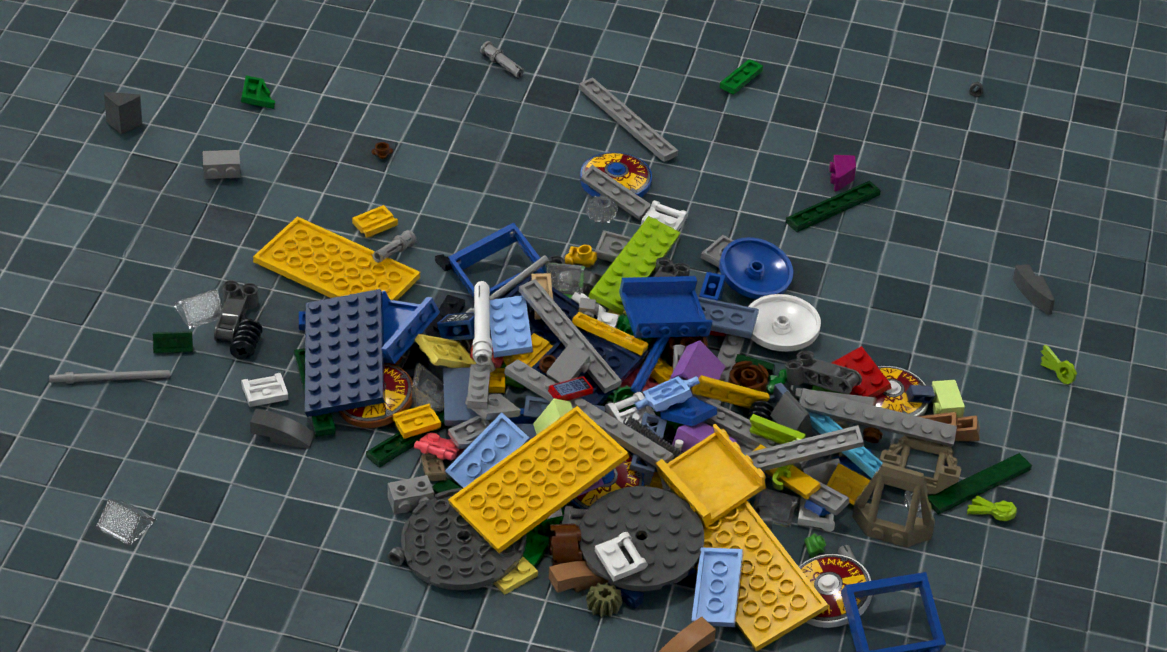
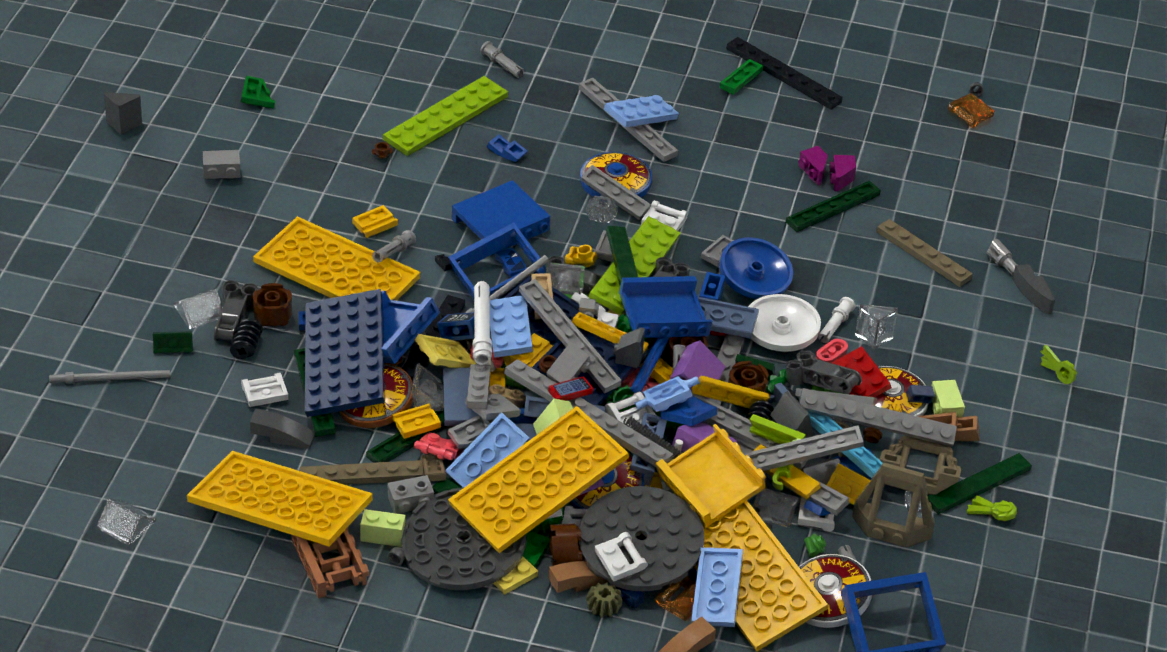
none -> yellow plate [187,451,373,547]
none -> reddish brown brick [253,283,292,327]
none -> nougat fence [292,527,369,599]
none -> dark tan plate [300,460,424,485]
none -> yellowish green brick [360,509,406,547]
none -> lime plate [383,76,508,156]
none -> blue panel [452,180,550,255]
none -> blue slope [487,134,528,162]
none -> tan plate [488,384,526,408]
none -> slope [495,248,527,277]
none -> light blue plate [604,95,679,128]
none -> dark green tile [606,226,638,285]
none -> dark grey slope [613,327,645,368]
none -> clear orange plate [655,576,696,621]
none -> black plate [726,37,843,110]
none -> magenta slope [798,146,828,185]
none -> coral plate [816,339,848,363]
none -> white pin [818,297,856,343]
none -> clear slope [855,304,898,349]
none -> dark tan plate [876,219,973,287]
none -> clear orange plate [948,93,995,128]
none -> light grey arm [987,239,1018,276]

